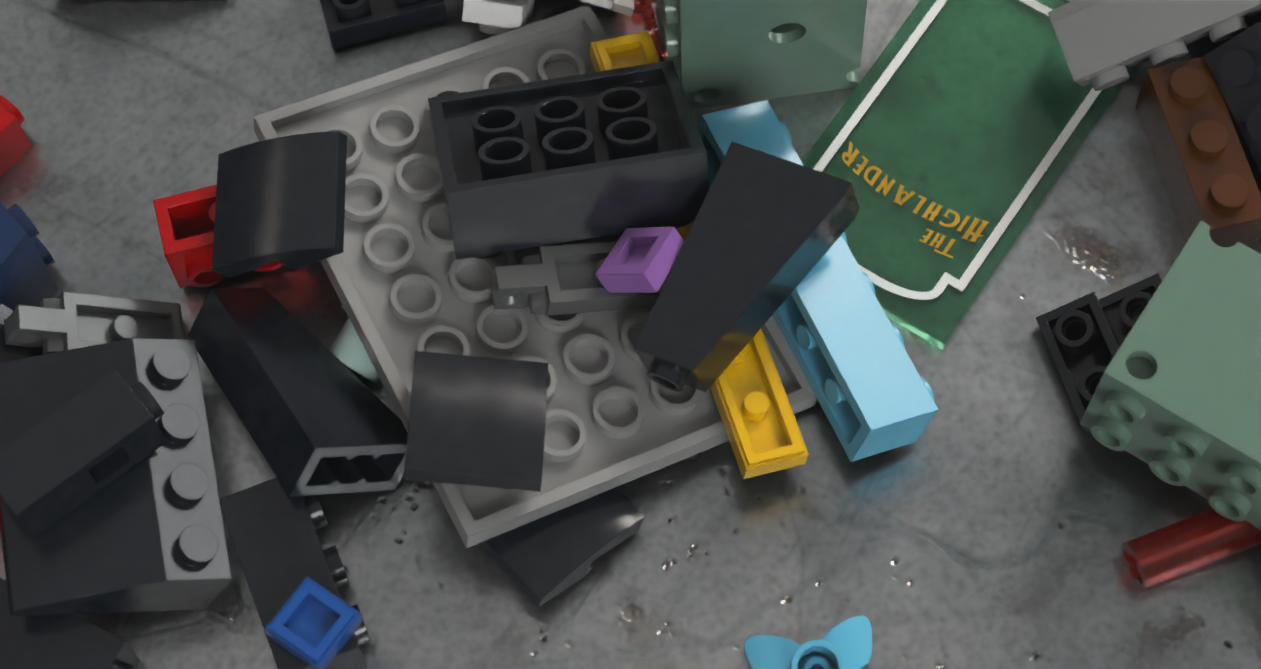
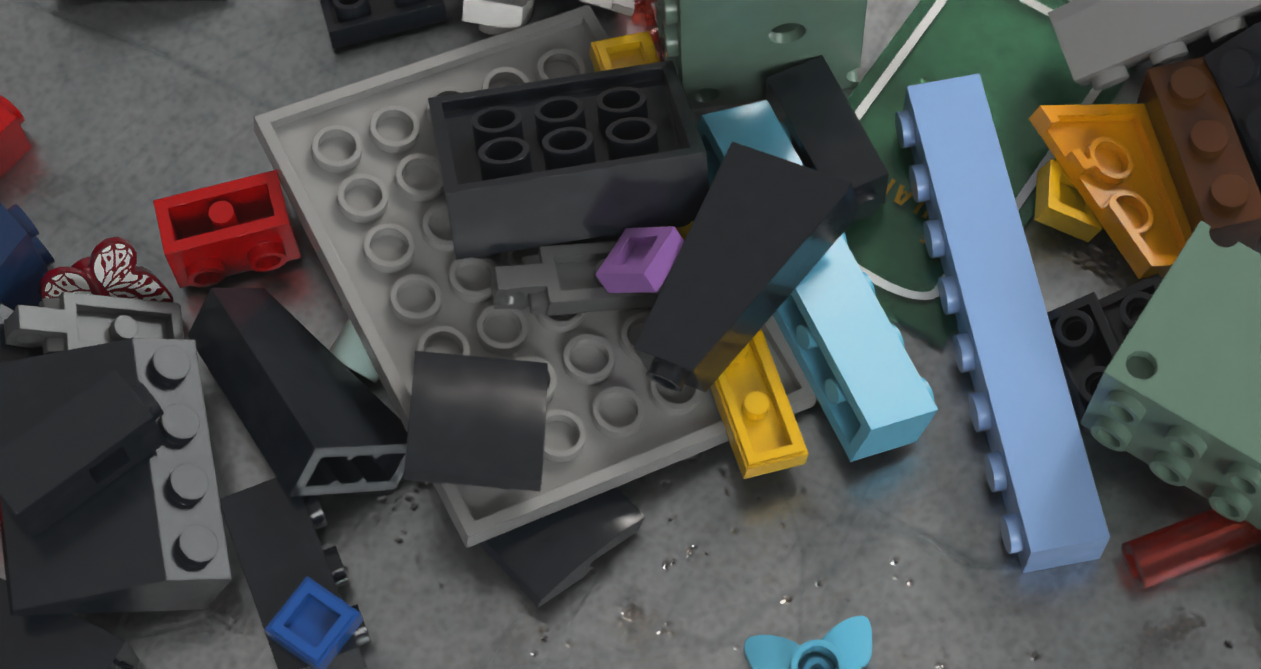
black slope [212,131,347,278] -> none
none -> dark red animal [38,237,173,303]
none -> black brick [765,55,889,221]
none -> light blue brick [895,73,1110,573]
none -> light orange wing [1029,104,1192,279]
none -> yellow plate [1034,159,1102,242]

